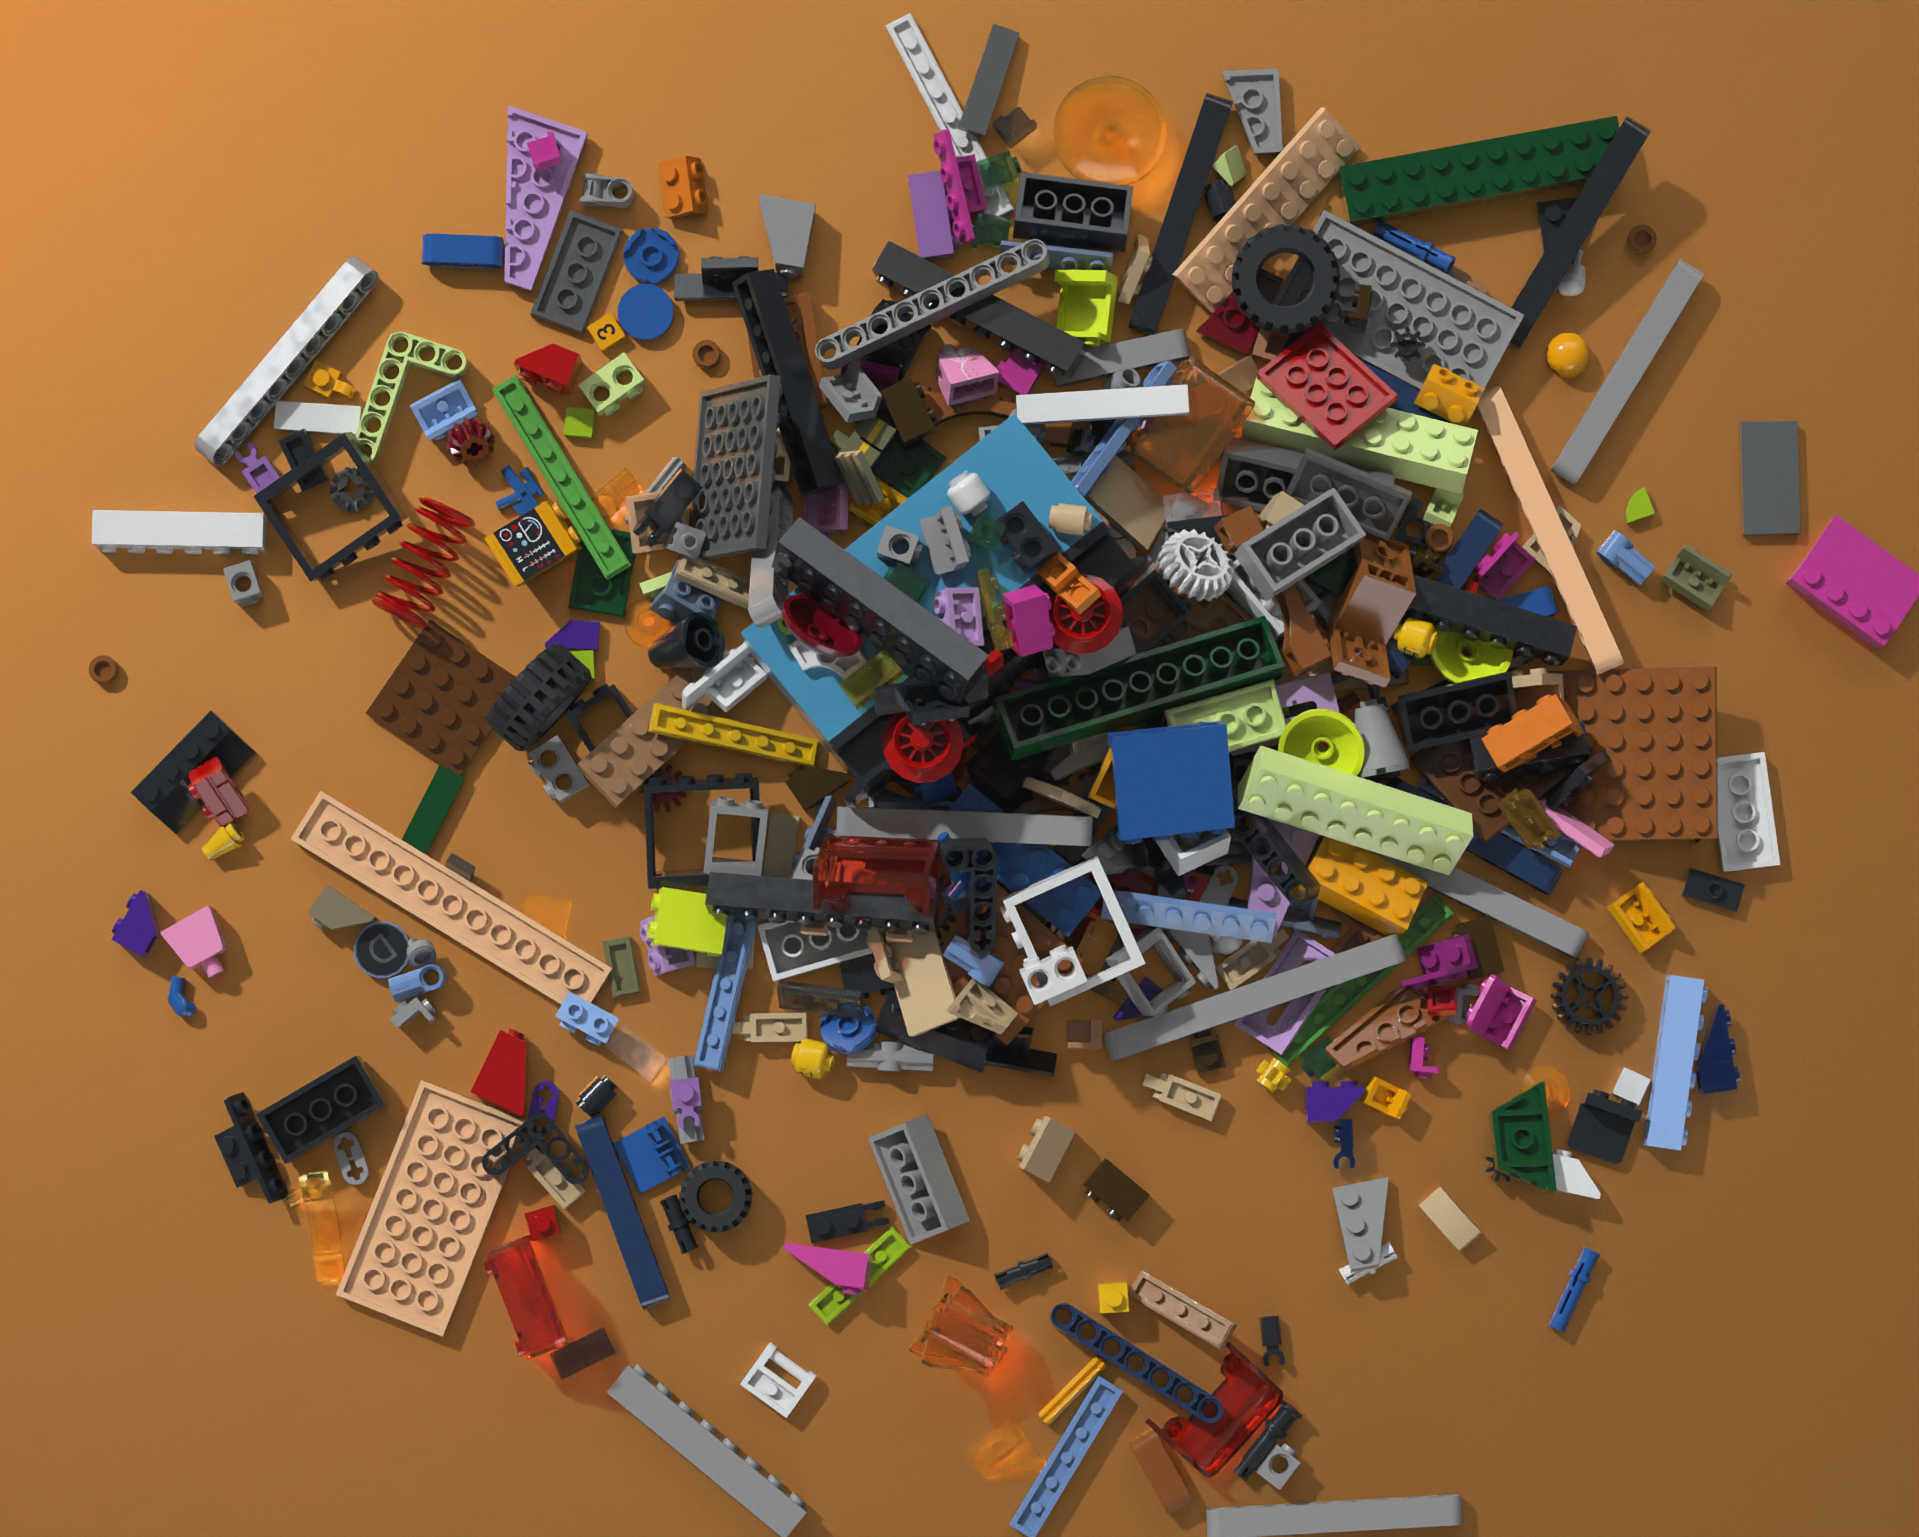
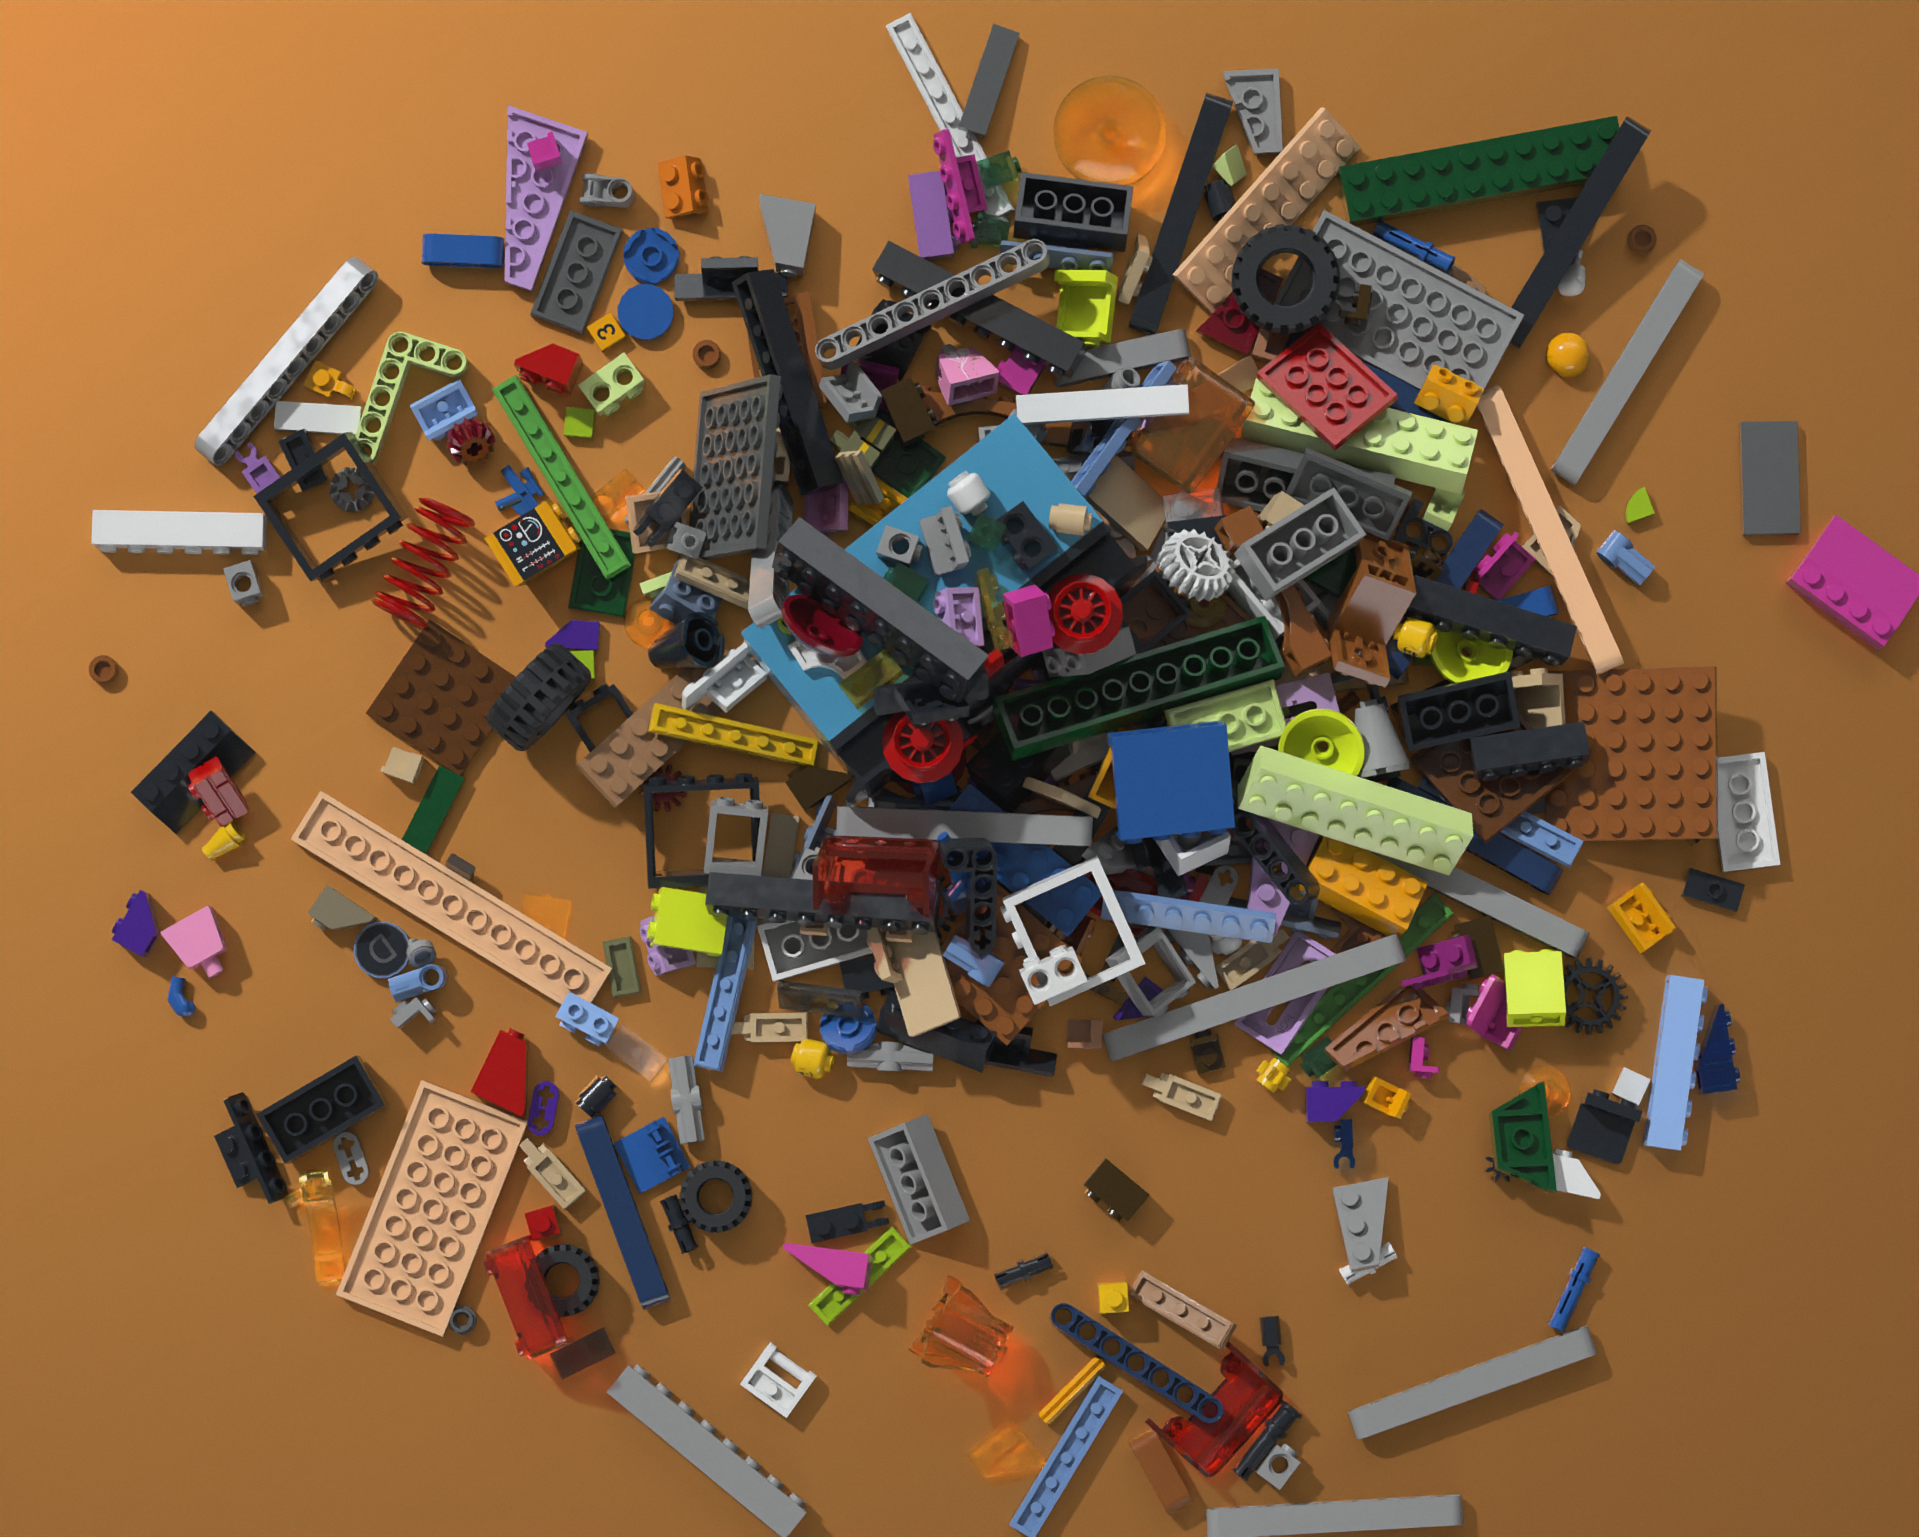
black beam [482,1113,589,1184] -> none
light grey brick [528,735,590,803] -> none
medium lavender plate [670,1077,702,1129] -> none
tan wing [946,978,1018,1034] -> none
clear smoke panel [993,107,1037,149] -> none
tan slope [1016,1115,1076,1183] -> none
orange slope [1037,552,1101,614] -> none
black gear [1390,327,1426,363] -> none
tan slope [1419,1187,1482,1252] -> none
dark orange tile [1425,524,1454,553] -> none
red tile [1427,985,1458,1016] -> none
orange wedge [1481,694,1584,772] -> none
pearl gold hinge [1497,787,1561,850] -> none
bright pink tile [1538,797,1615,857] -> none
black wing [1546,750,1610,811] -> none
olive bracket [1661,545,1732,611] -> none
none -> tan panel [381,747,425,785]
none -> dark grey plate [448,1306,477,1334]
none -> black tyre [526,1244,600,1317]
none -> light grey beam [1347,1326,1597,1439]
none -> neon yellow panel [1503,949,1566,1027]

